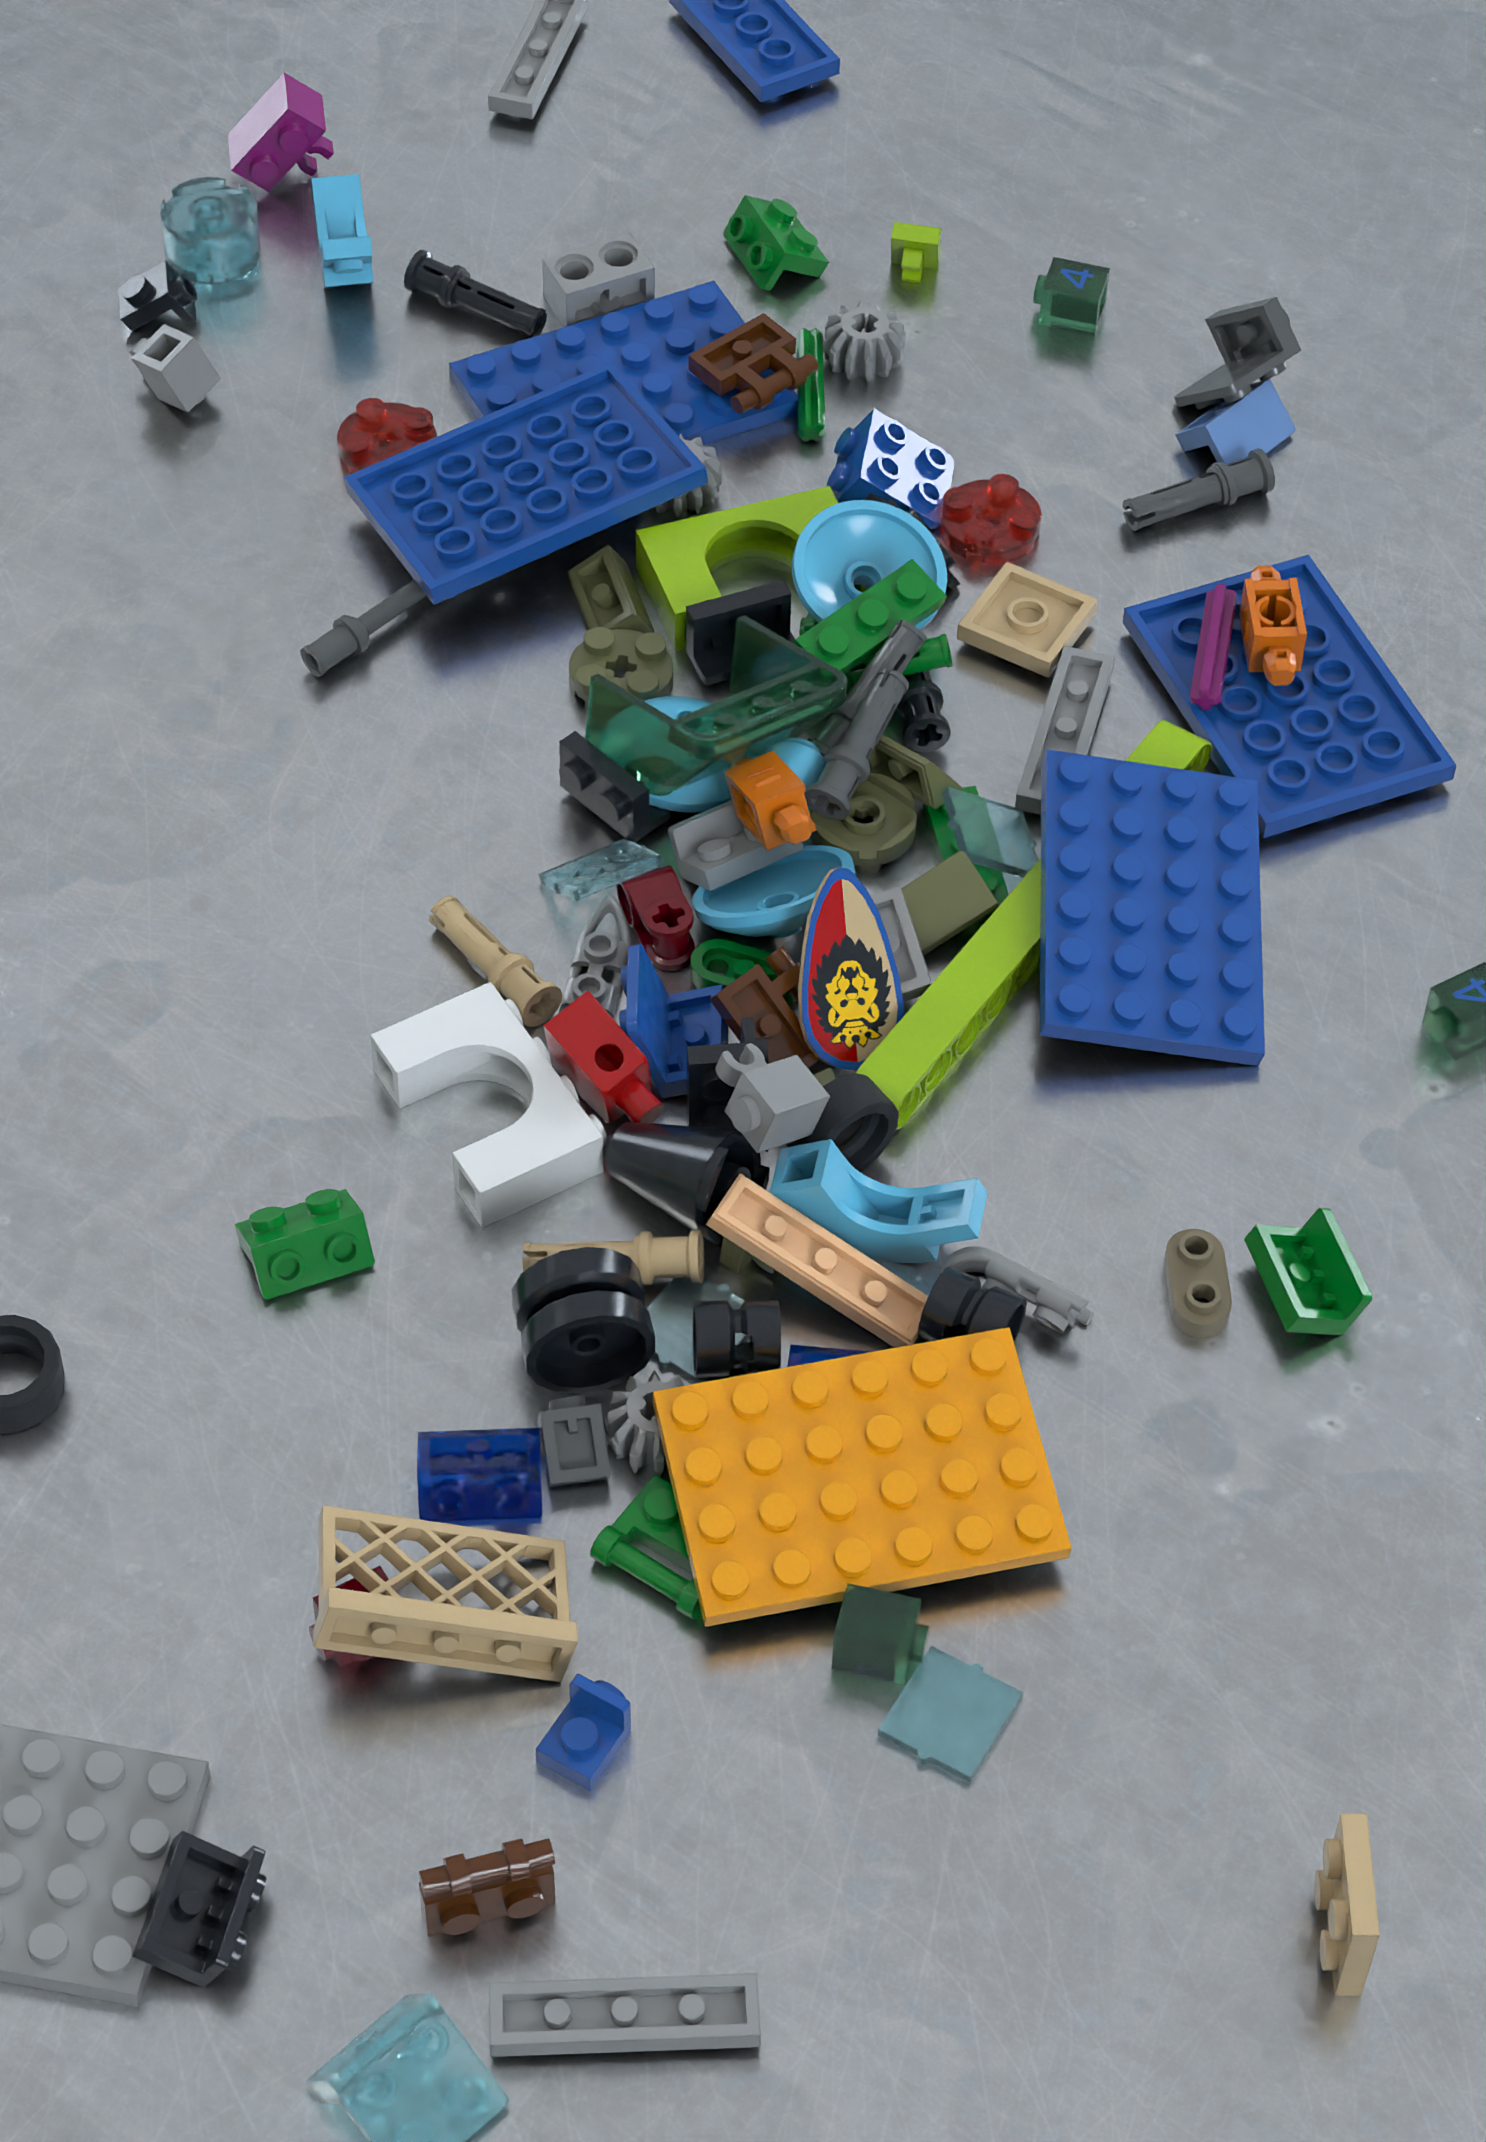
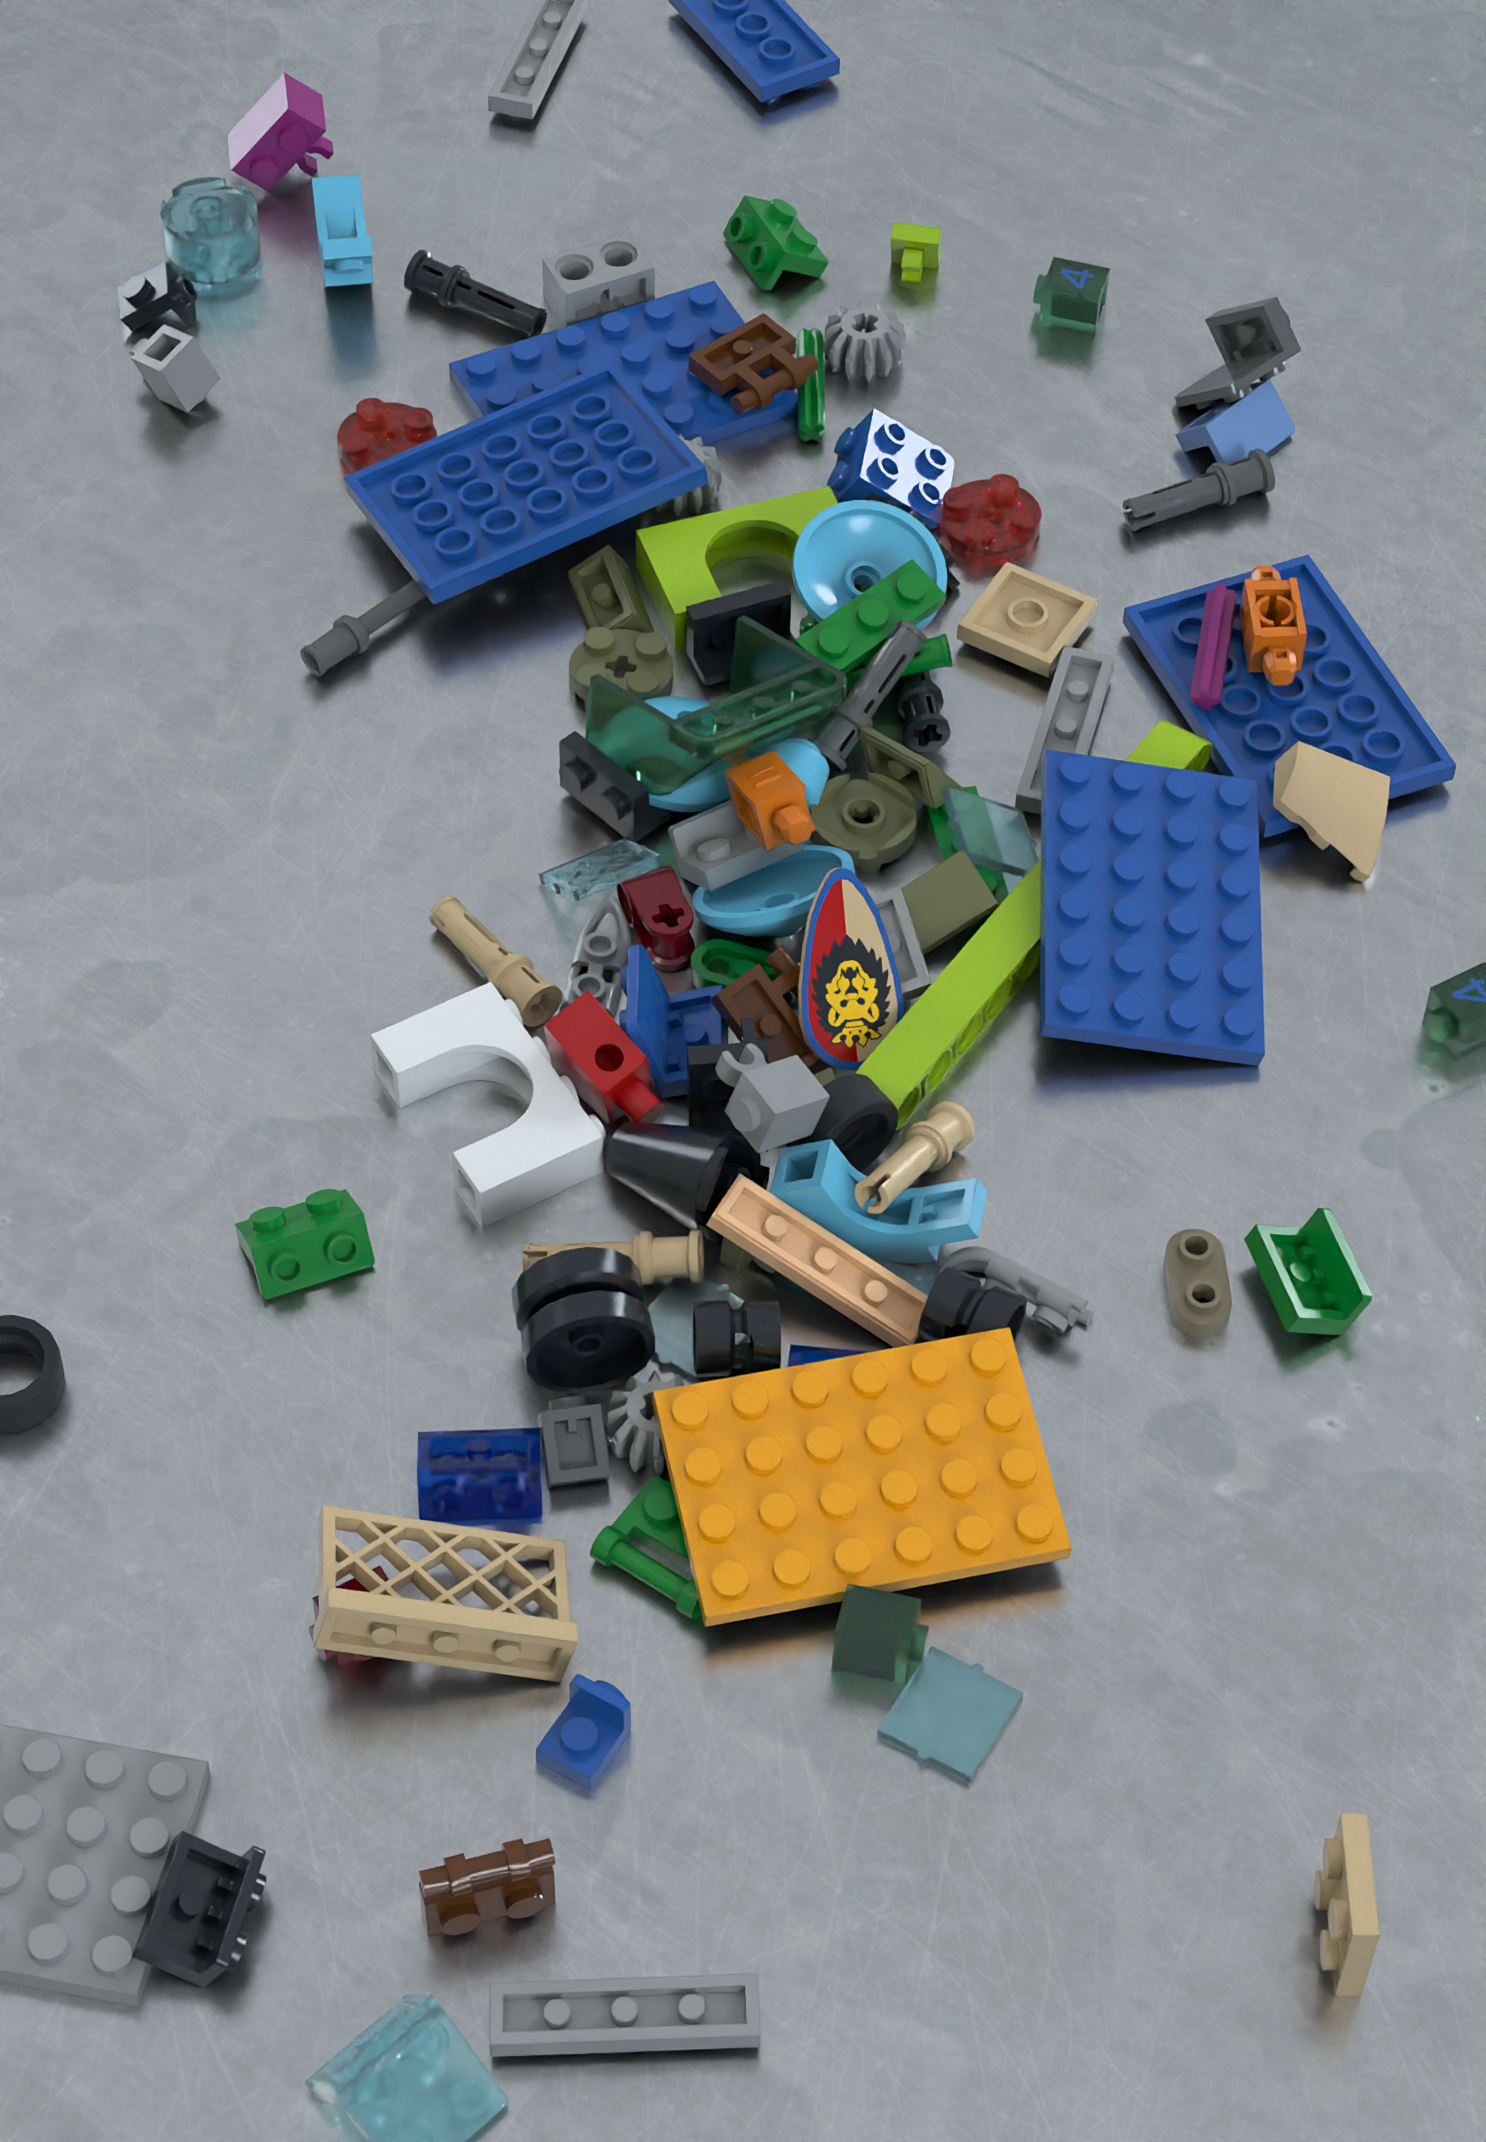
dark grey pin [804,668,909,820] -> none
none -> tan pin [854,1101,975,1214]
none -> tan slope [1273,741,1390,882]

